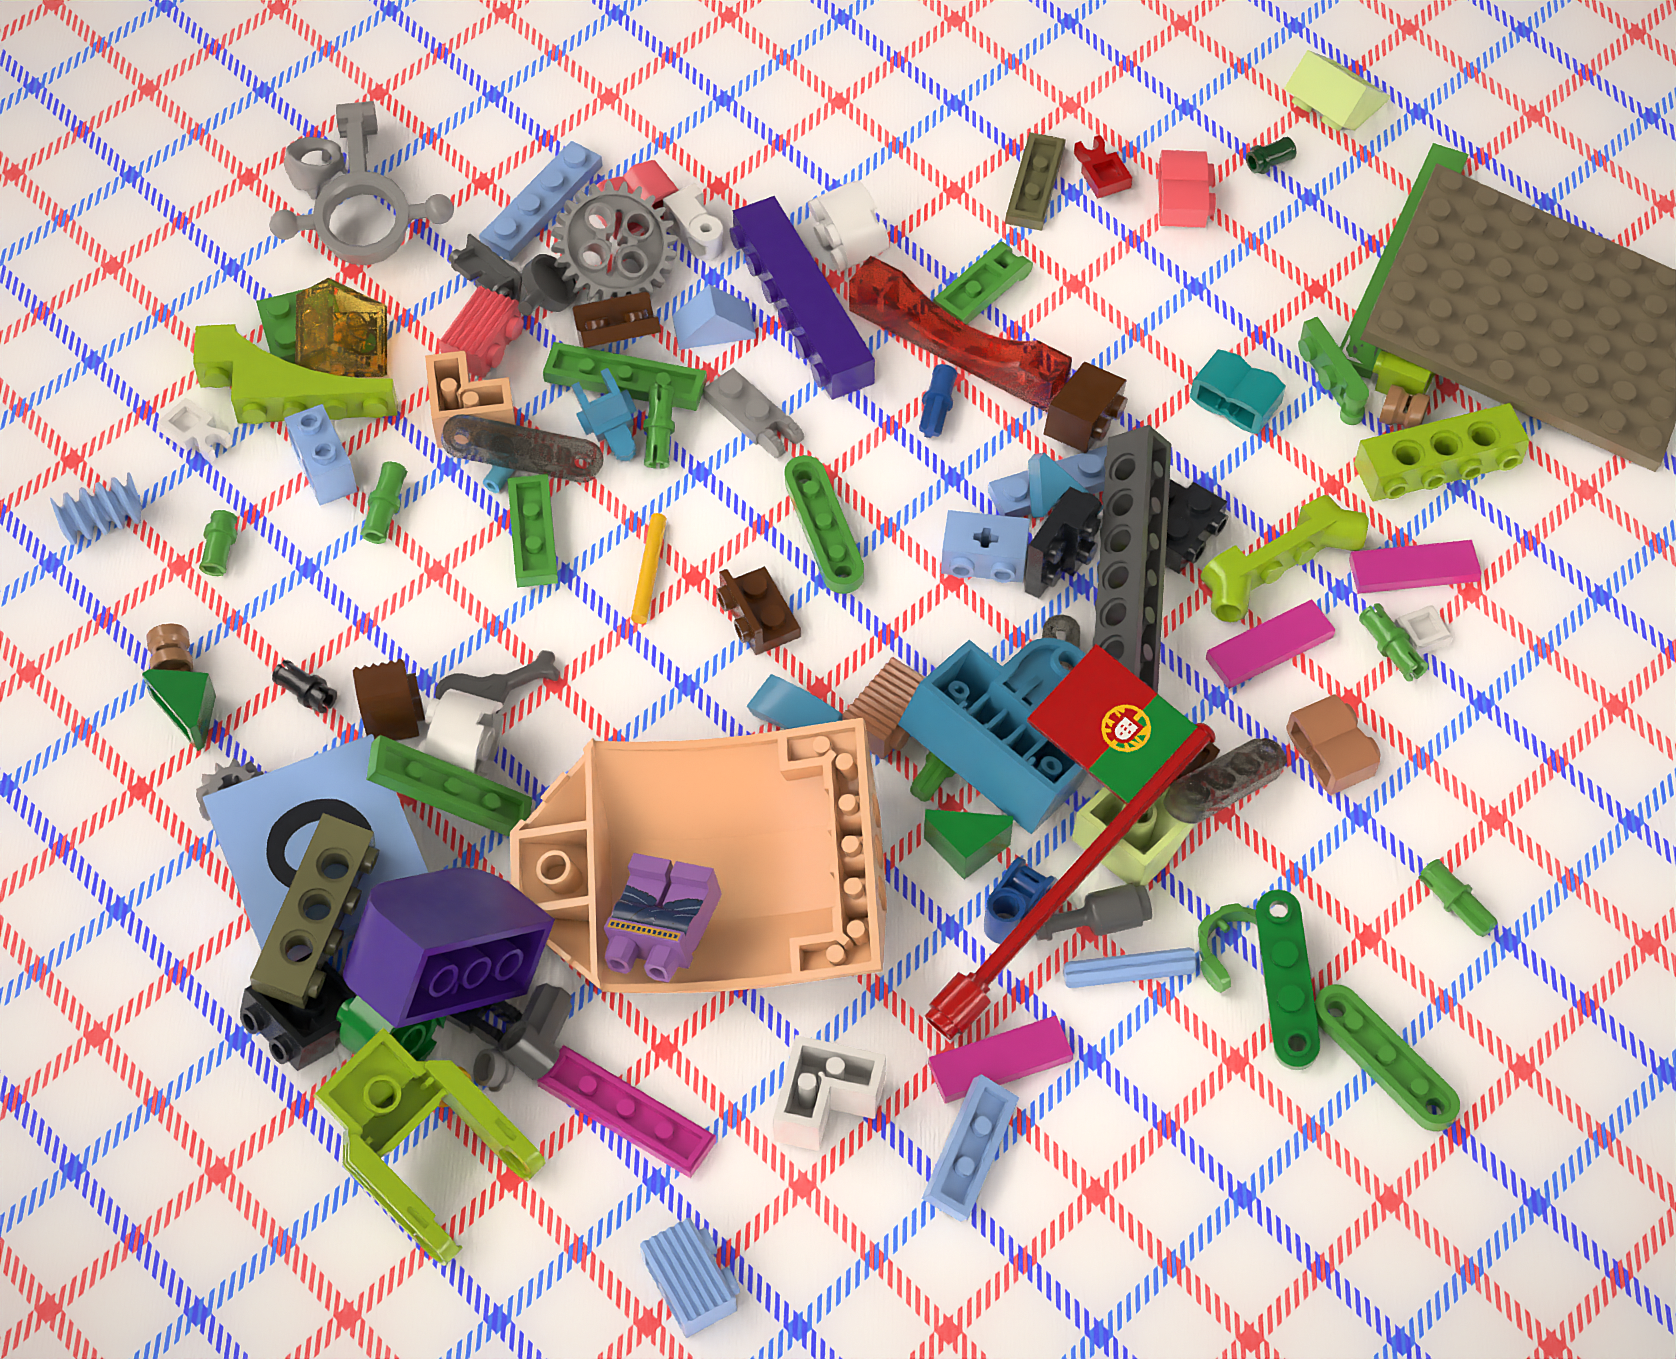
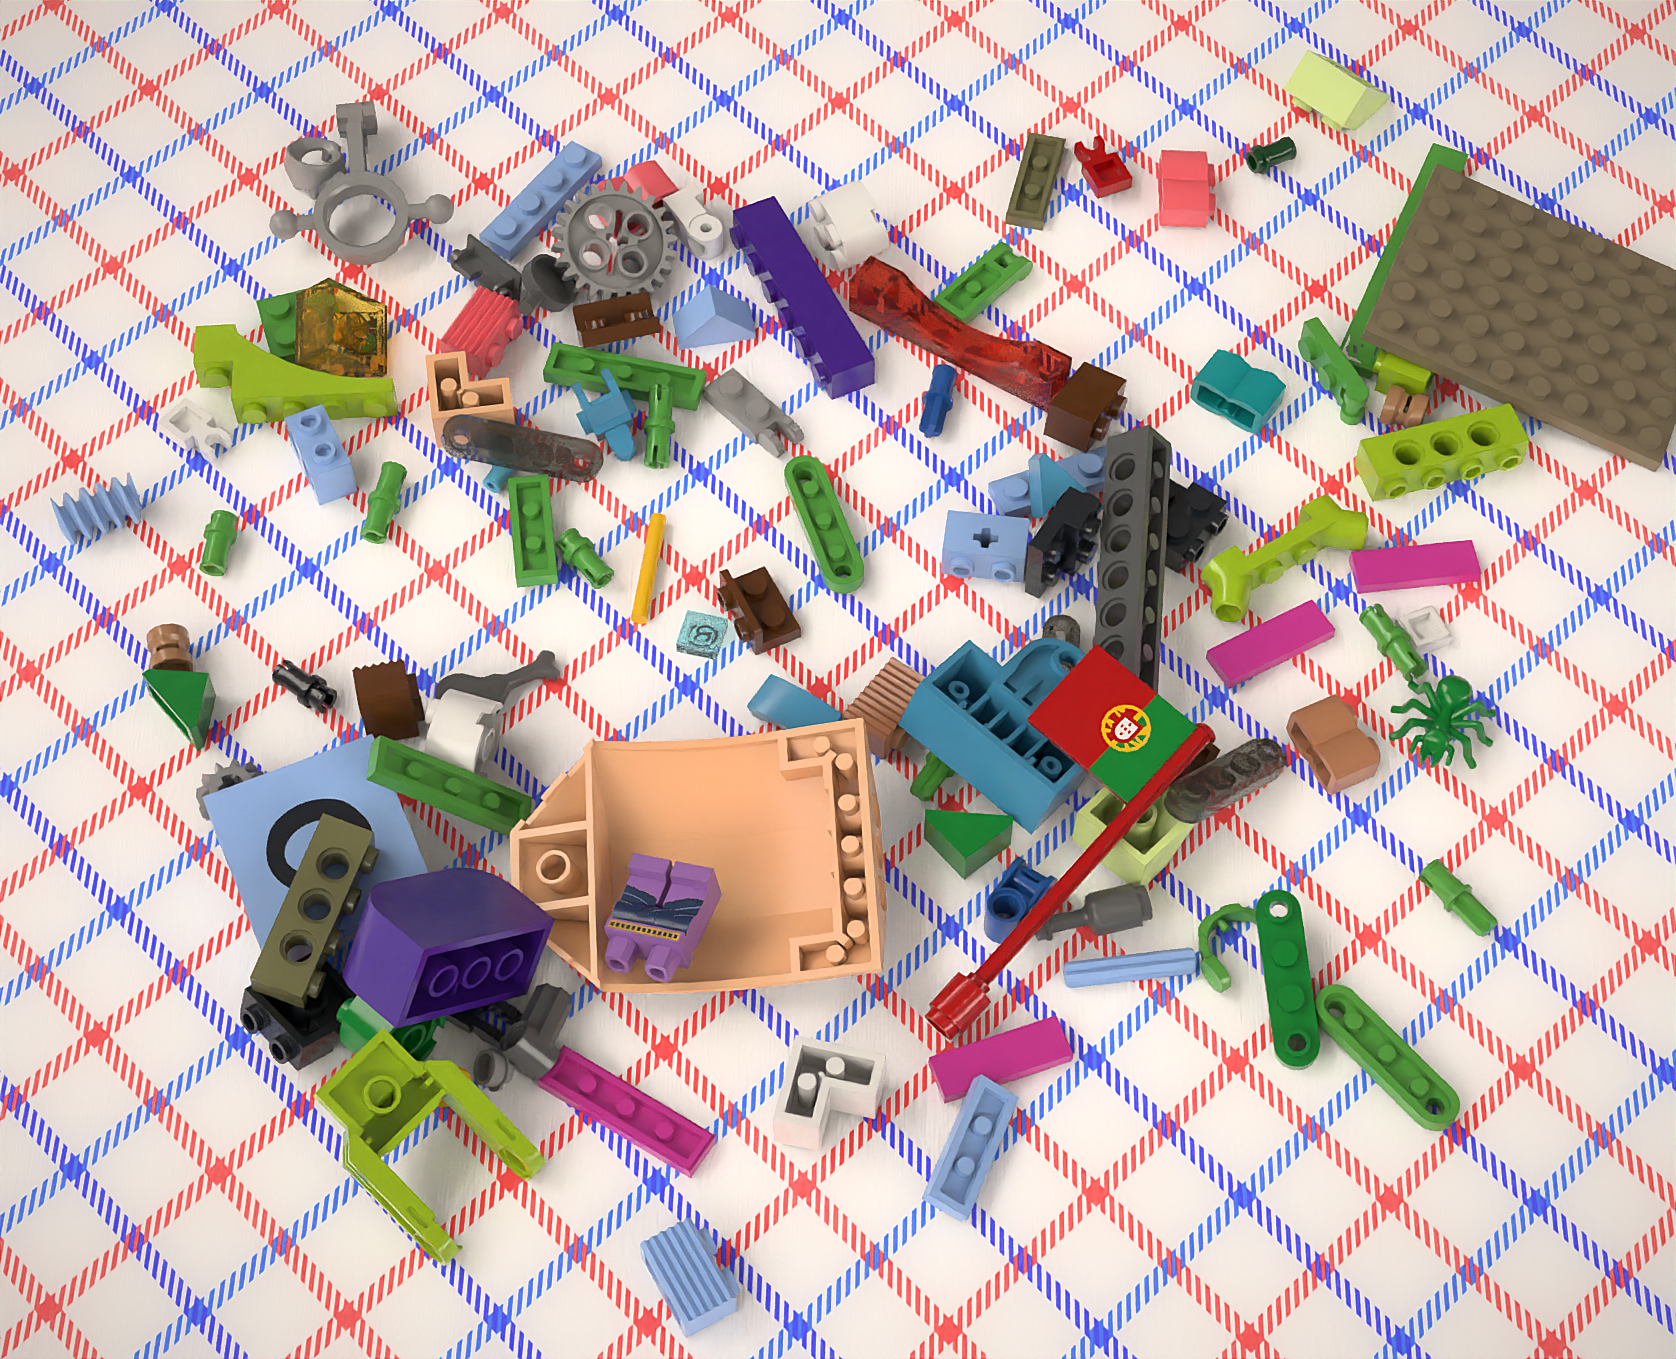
none -> bright green pin [556,528,614,589]
none -> clear light blue tile [676,610,728,660]
none -> green animal [1388,675,1497,769]

